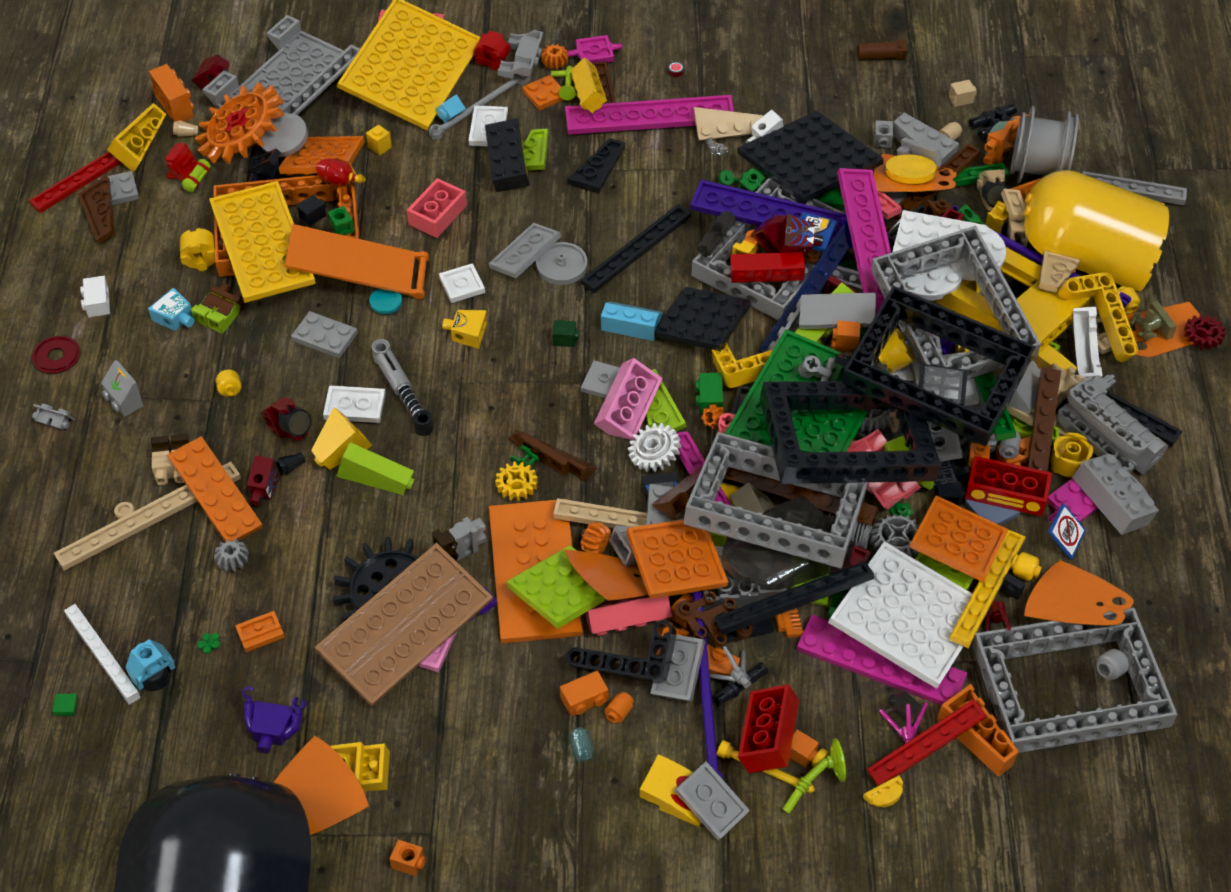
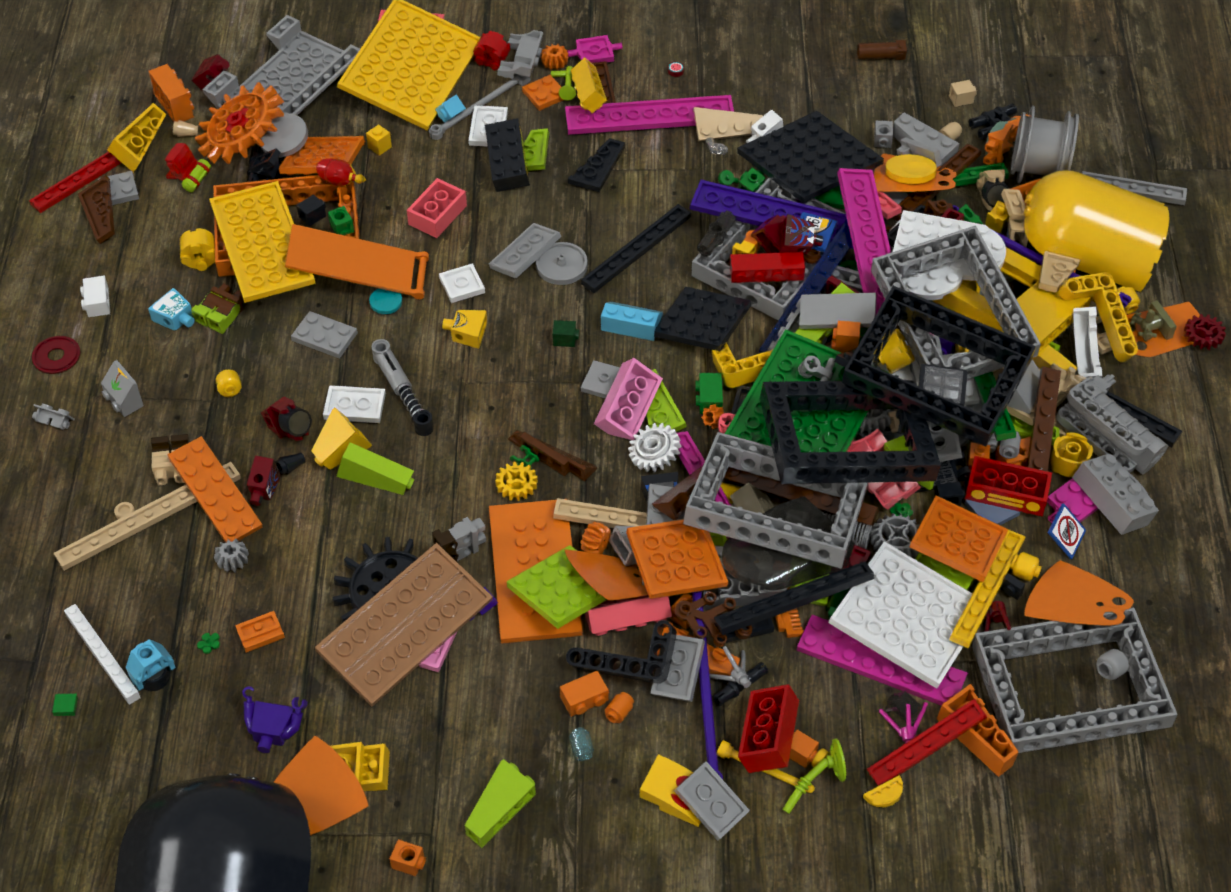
none -> lime slope [465,759,536,848]

